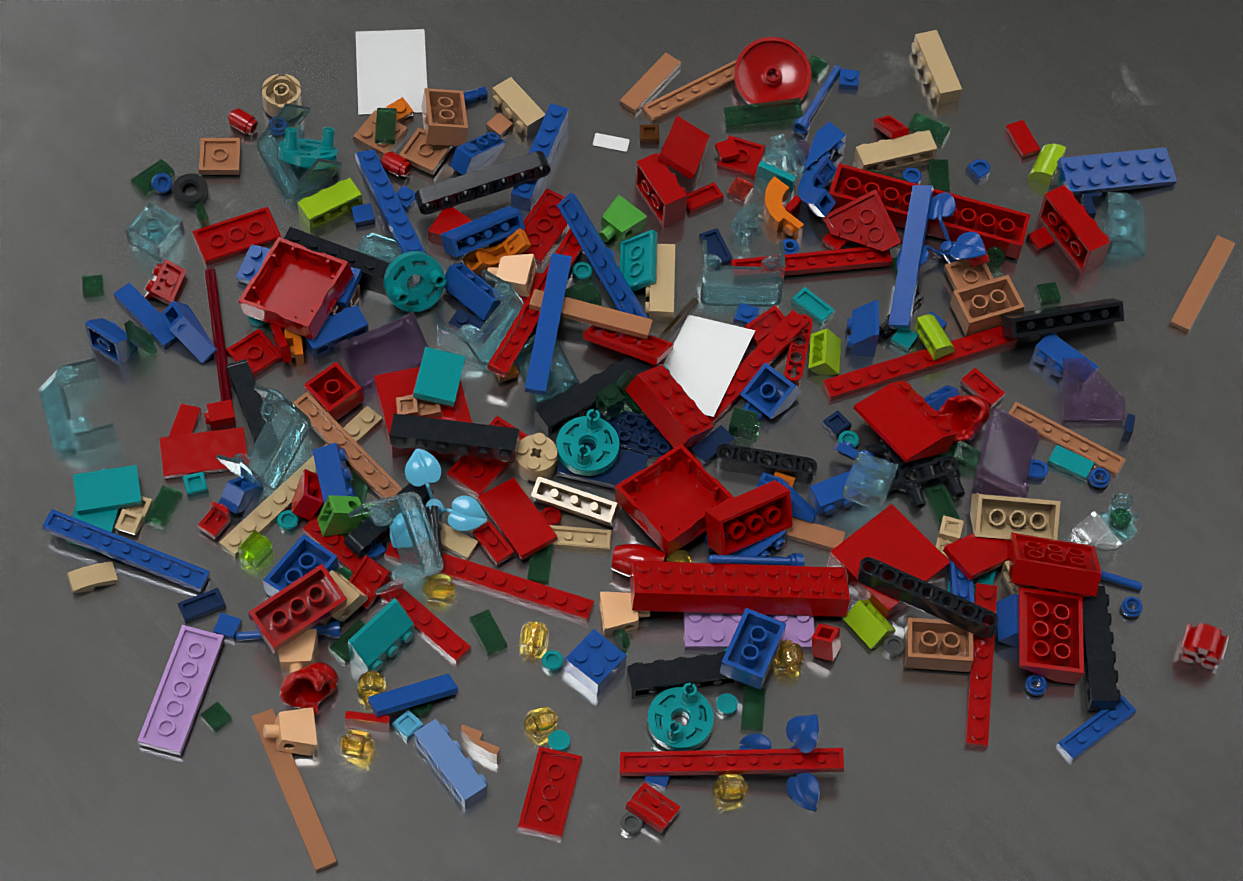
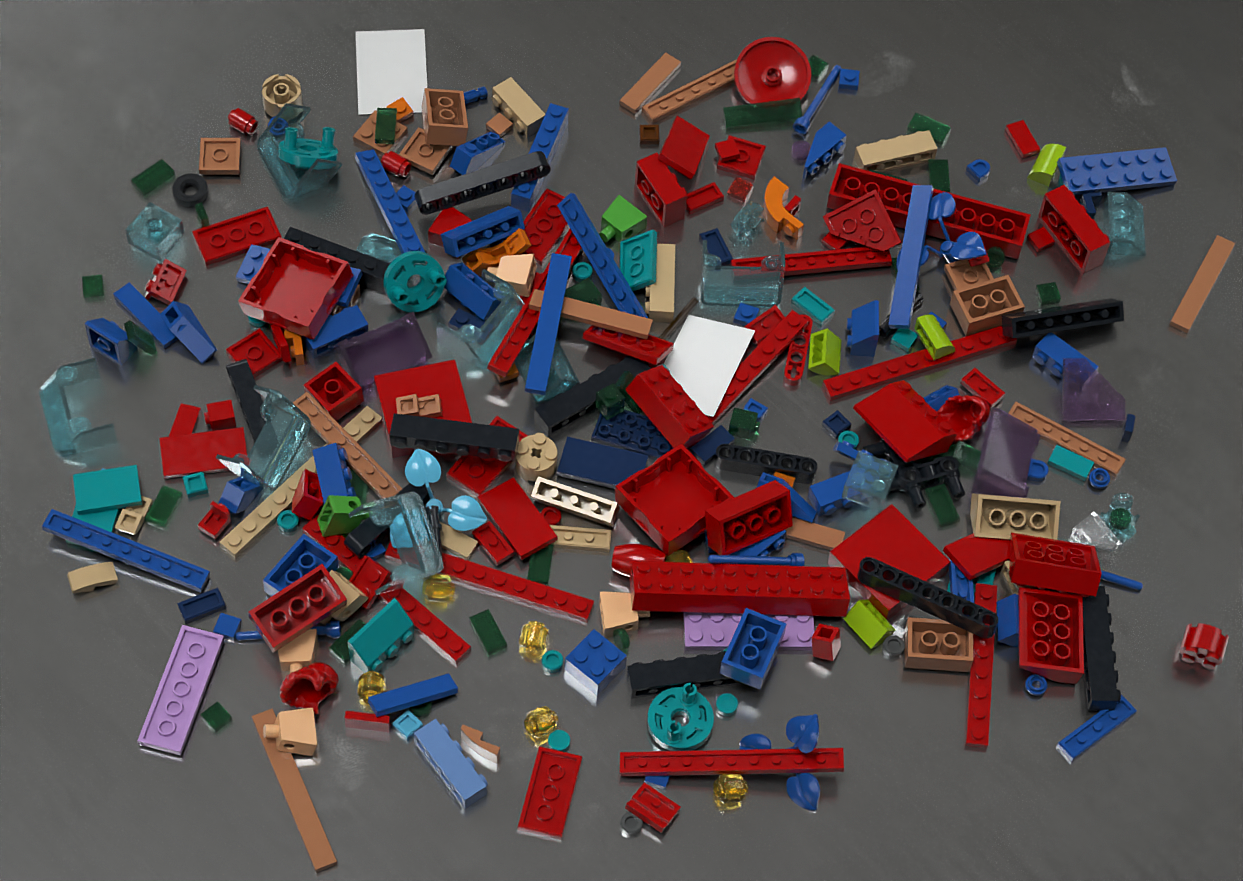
blue tile [151,173,173,193] -> none
dark red axle [205,268,233,405] -> none
clear neon green brick [238,530,273,569] -> none
lime brick [297,178,363,231] -> none
clear yellow head [340,729,375,760] -> none
blue tile [351,203,375,227] -> none
teal tile [413,347,466,407] -> none
teal piece [556,409,619,476] -> none
white sticker [593,133,630,152] -> none
blue slope [740,362,802,419] -> none
clear green tile [741,686,766,731] -> none
teal tile [757,161,796,193] -> none
clear light blue piece [765,134,806,174] -> none
clear yellow head [775,640,805,674] -> none
blue plate [779,239,799,255] -> none
blue arch [798,156,837,217] -> none
red tile [873,115,909,139] -> none
blue tile [901,168,922,184] -> none
tan brick [911,30,962,105] -> none
tan slope [935,515,964,558] -> none
blue plate [1121,597,1143,618] -> none

